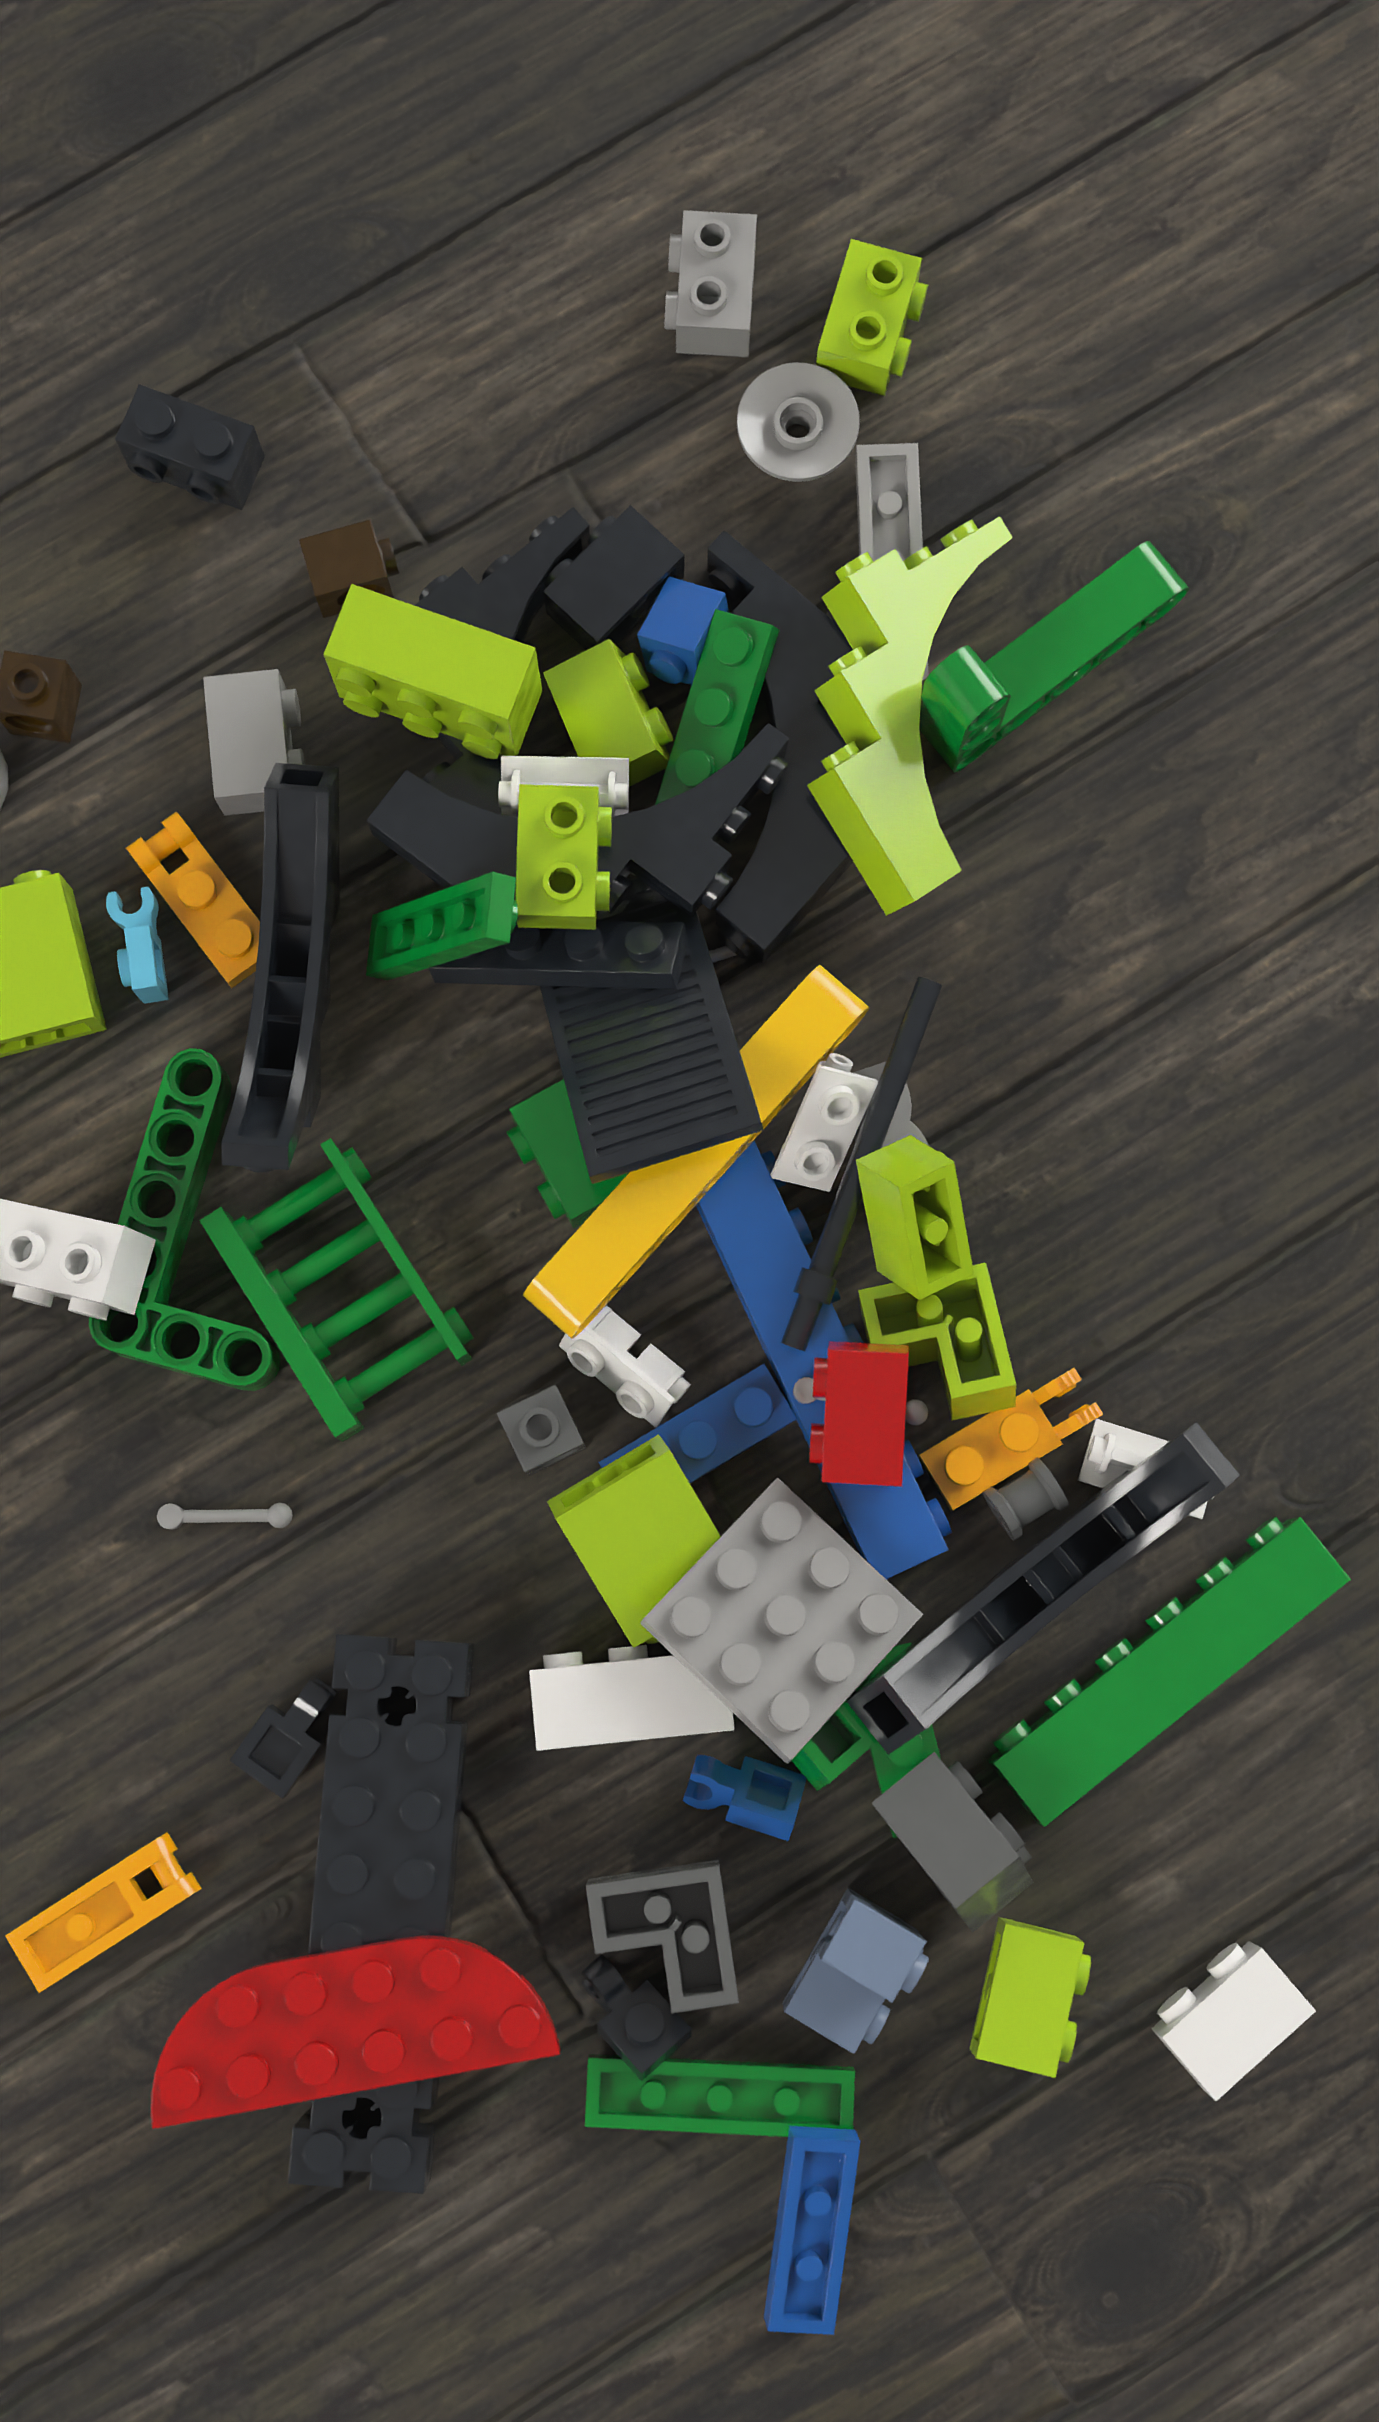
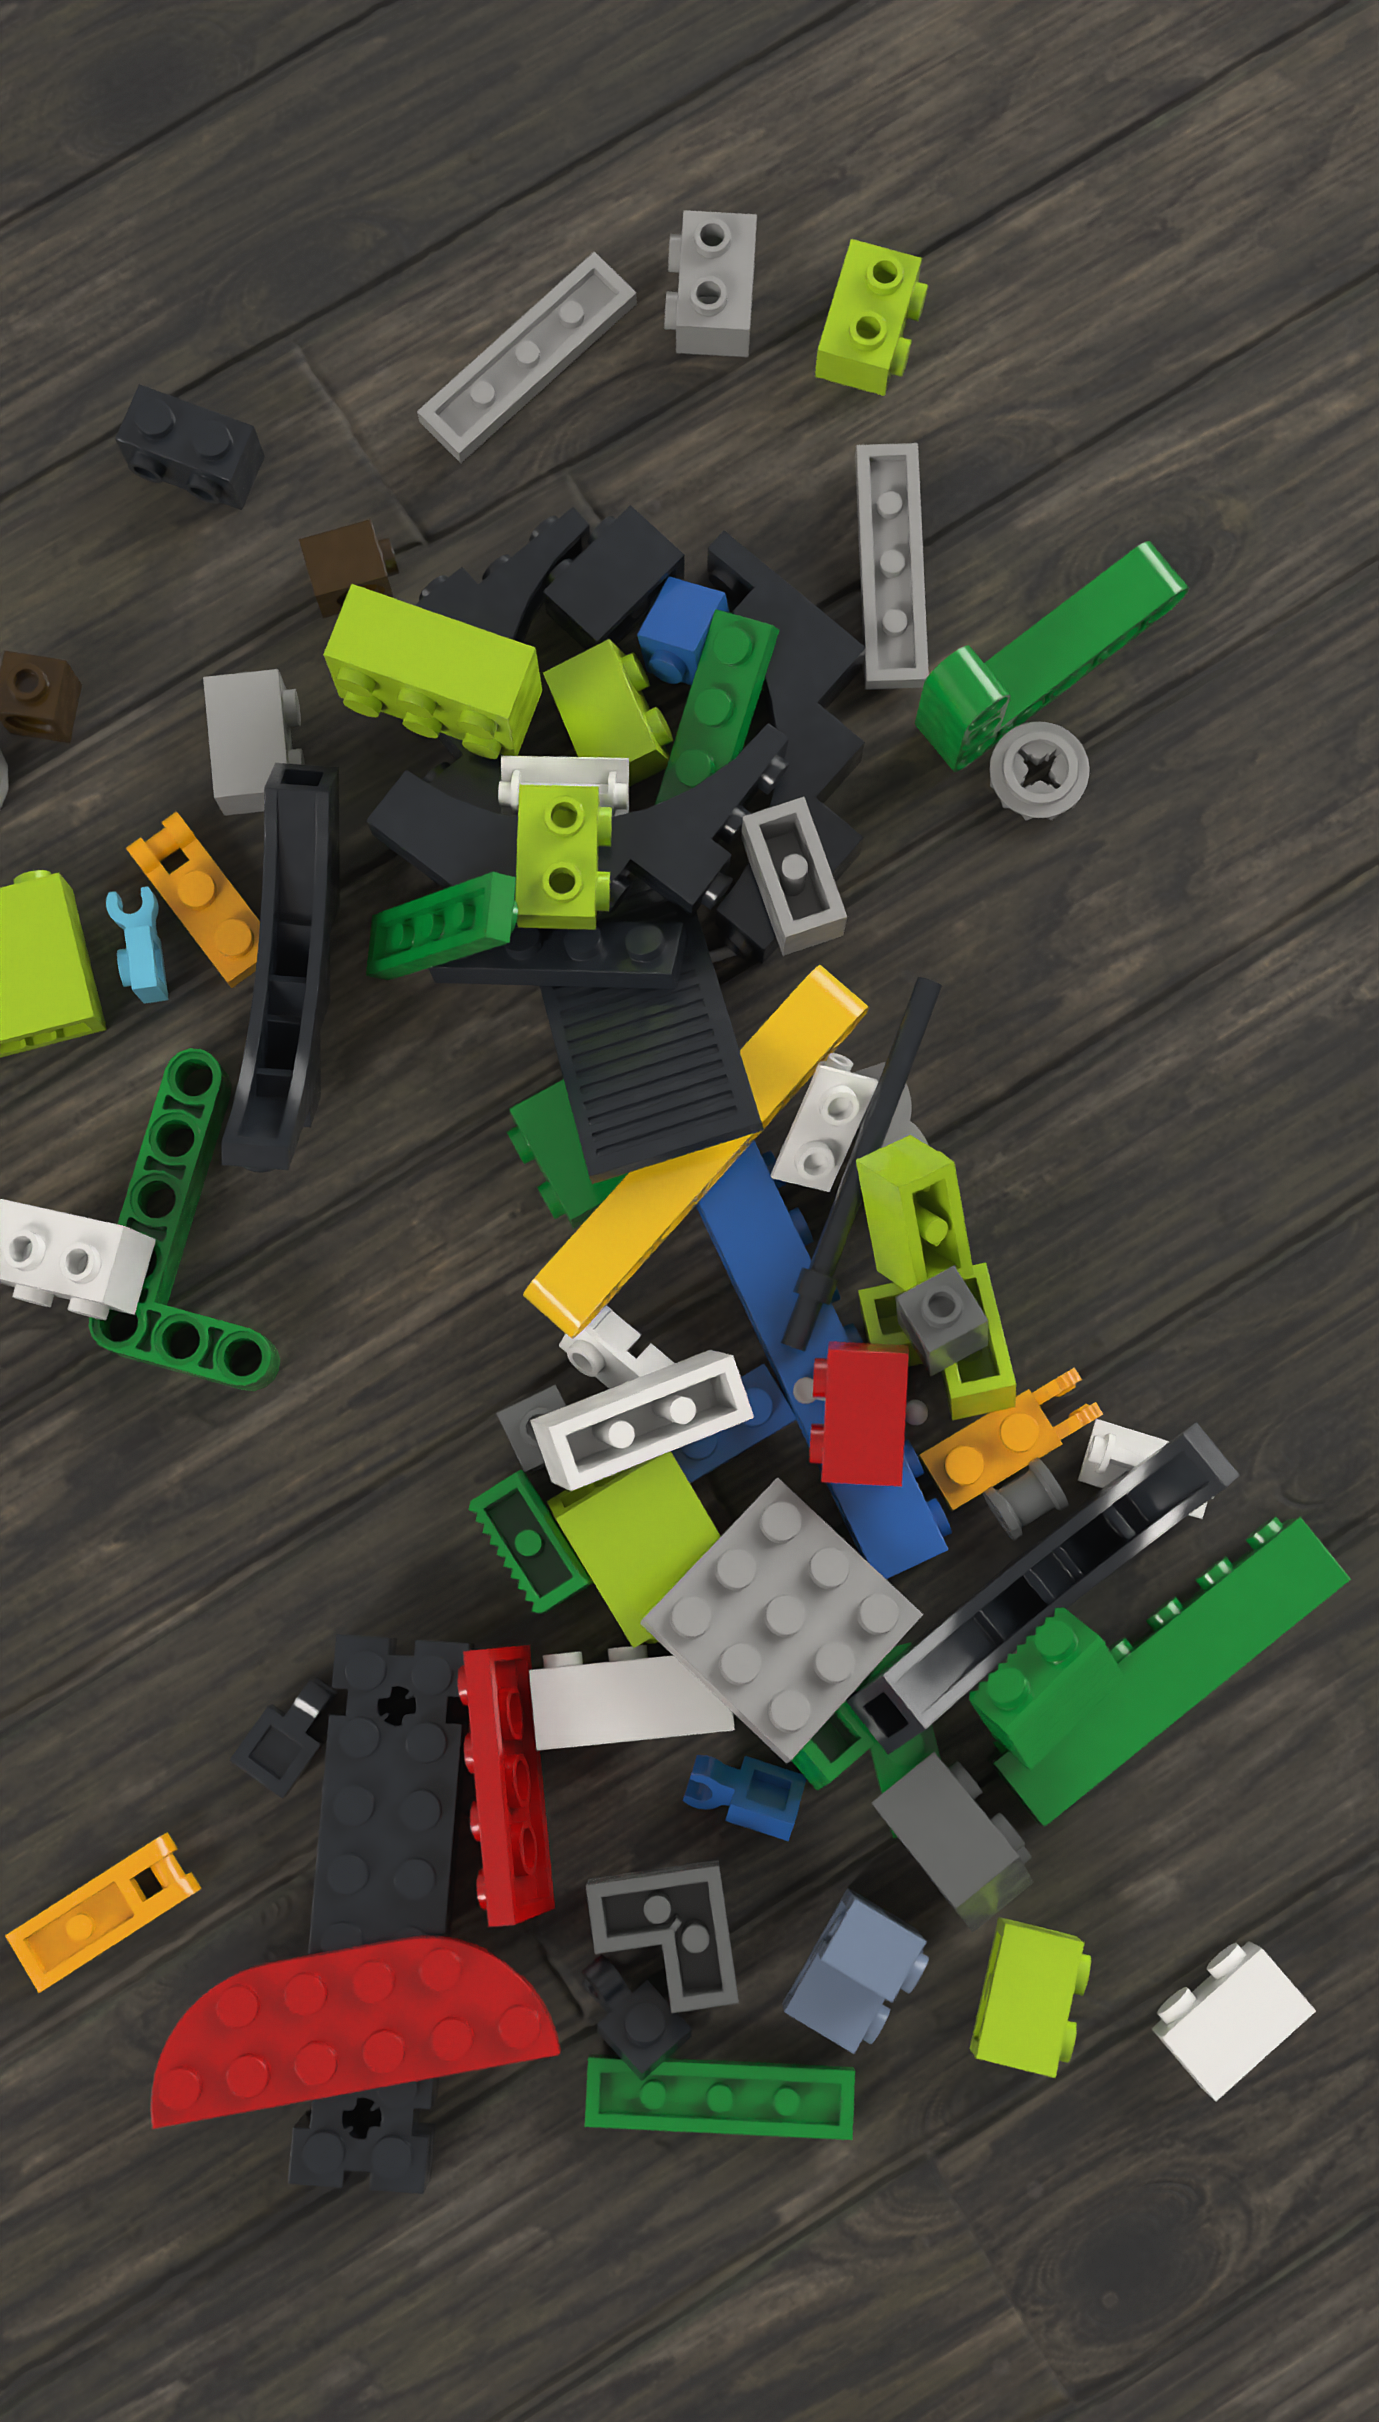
light grey hinge [157,1503,293,1530] -> none
green fence [199,1138,474,1442] -> none
light grey dish [737,362,860,482] -> none
blue plate [764,2126,860,2335] -> none
lime arch [807,516,1013,916] -> none
none -> light grey plate [417,252,637,463]
none -> red plate [458,1645,555,1927]
none -> green brick [469,1470,594,1614]
none -> white brick [530,1350,754,1491]
none -> light grey brick [741,797,847,956]
none -> dark grey brick [896,1266,988,1376]
none -> green brick [969,1607,1125,1770]
none -> light grey gear [990,722,1089,820]

